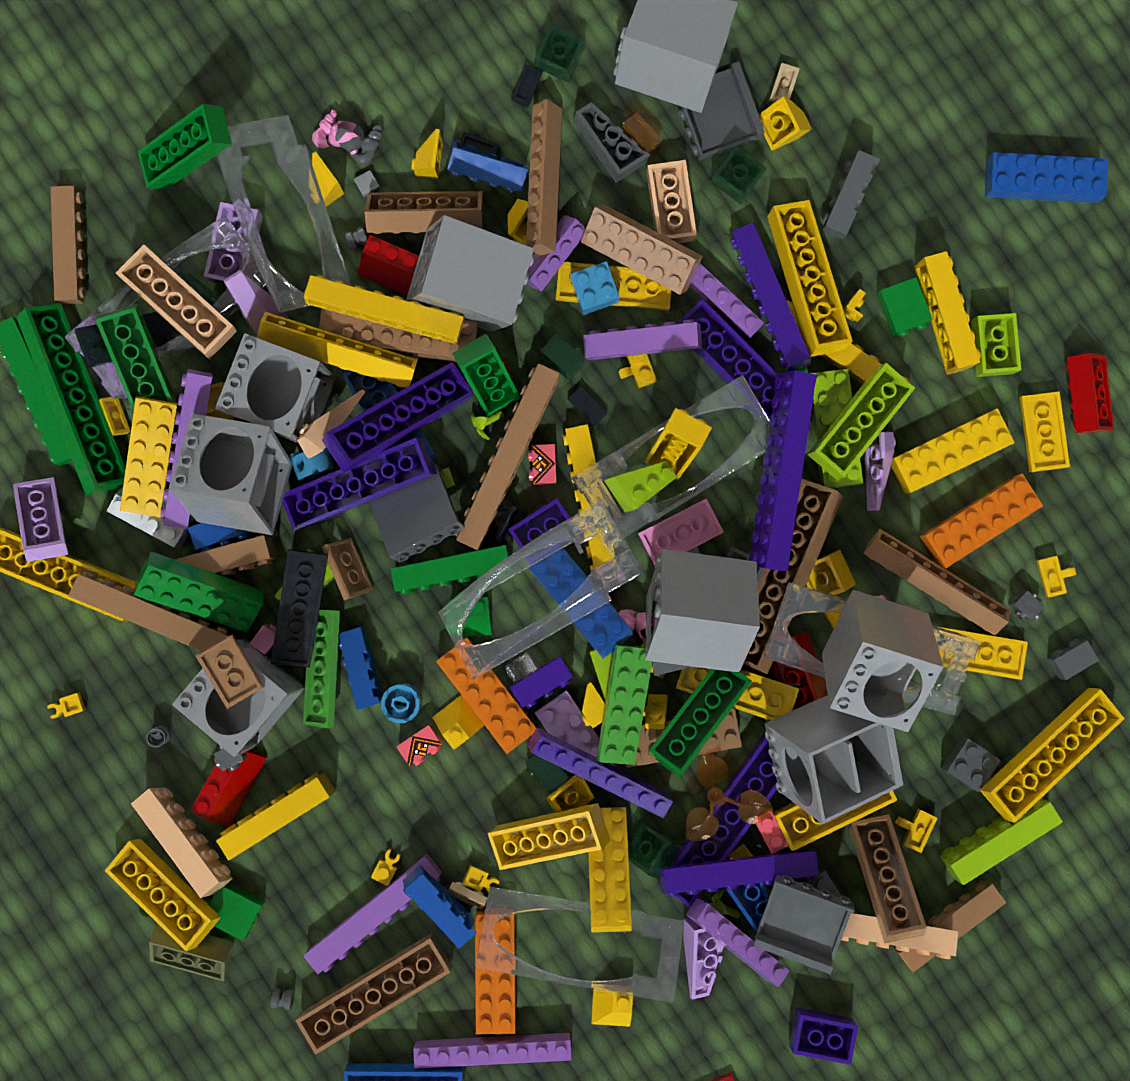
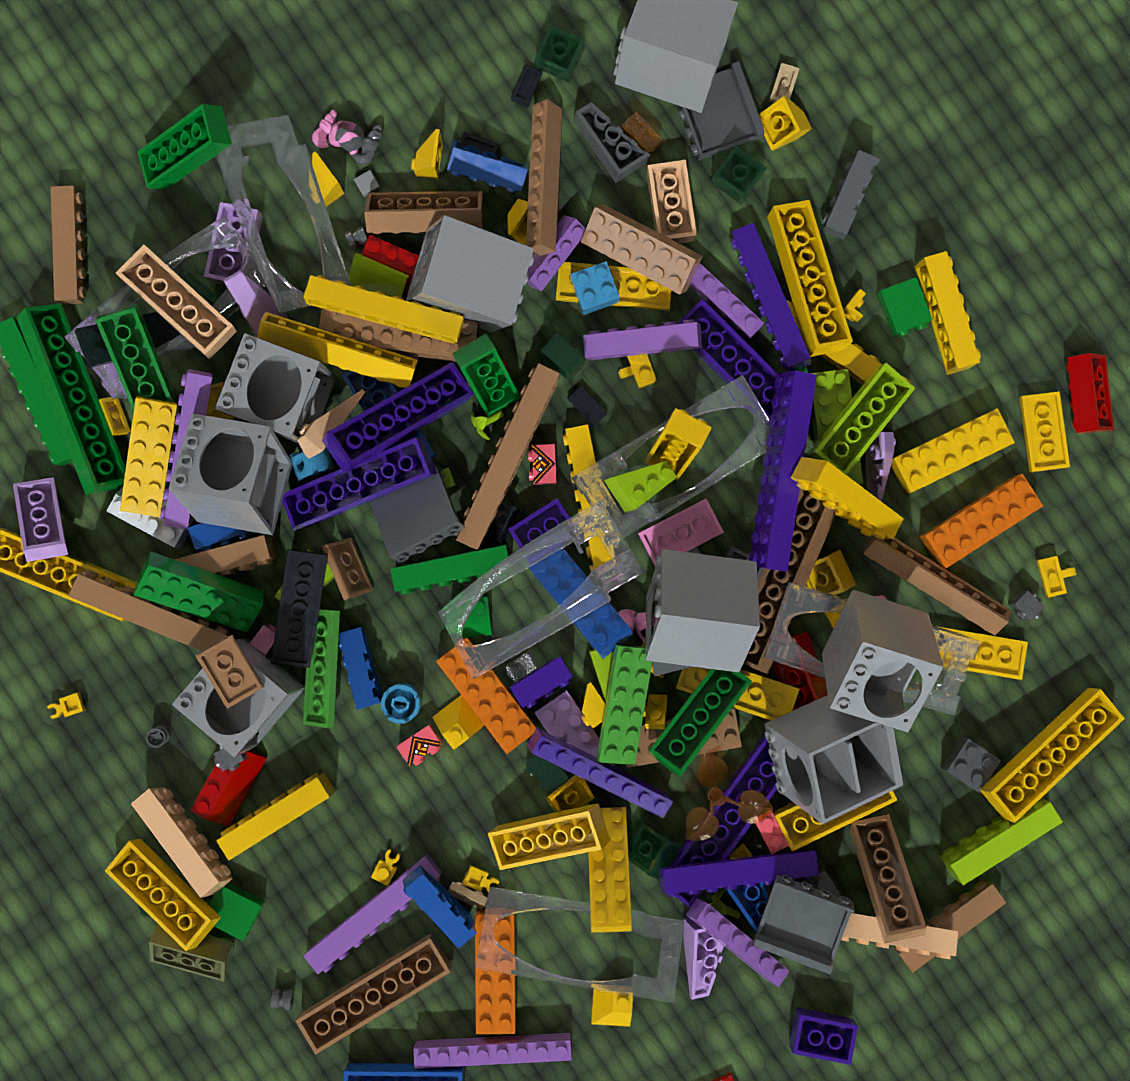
yellow plate [895,809,938,853] -> none
lime brick [971,313,1021,377] -> none
blue brick [984,152,1108,203] -> none
dark grey brick [1047,639,1099,680] -> none
none -> lime tile [346,253,409,298]
none -> yellow brick [791,457,904,540]

